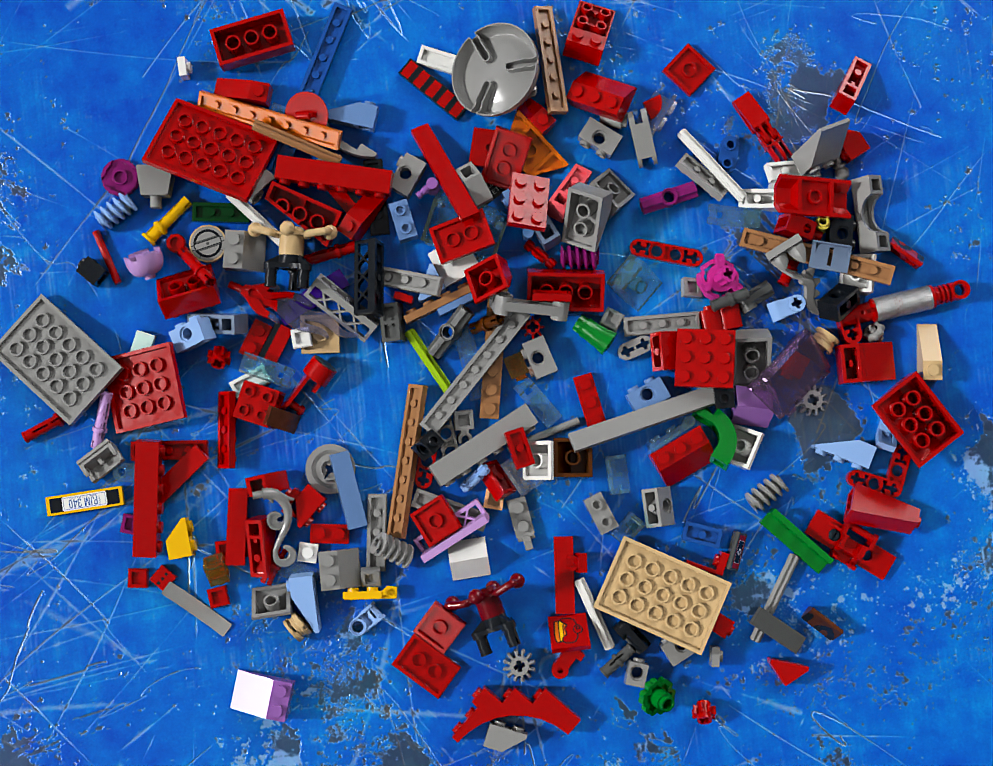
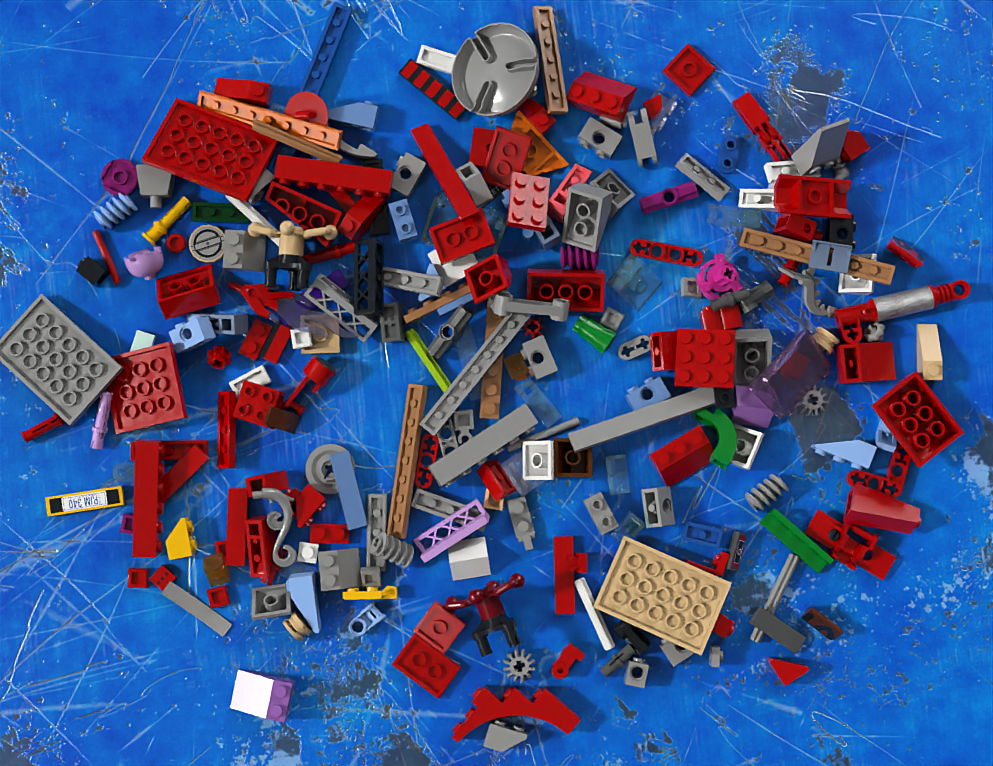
light grey hinge [76,439,125,484] -> none
white plate [177,56,193,81] -> none
red pin [177,246,216,287] -> none
red brick [209,8,296,72] -> none
clear light blue plate [238,352,295,389] -> none
red tile [393,291,414,306] -> none
red tile [410,494,463,548] -> none
black brick [411,428,445,461] -> none
medium lavender piece [415,177,441,199] -> none
light blue axle [460,464,490,492] -> none
reddish brown pin [469,314,504,335] -> none
red plate [504,427,535,470] -> none
red axle [524,239,557,269] -> none
red tile [532,290,572,302] -> none
red tile [548,613,591,653] -> none
red slope [563,0,616,66] -> none
red plate [573,373,606,427] -> none
light grey tile [623,311,701,337] -> none
green plant [638,676,676,716] -> none
clear light blue plate [647,415,696,453] -> none
white axle [677,129,748,202] -> none
red gear [692,700,716,725] -> none
light grey tile [765,234,806,270] -> none
light blue piece [767,294,806,322] -> none
light yellow pin [815,217,830,234] -> none
black brick [817,283,861,322] -> none
red slope [829,56,872,115] -> none
light grey arch [851,175,891,254] -> none

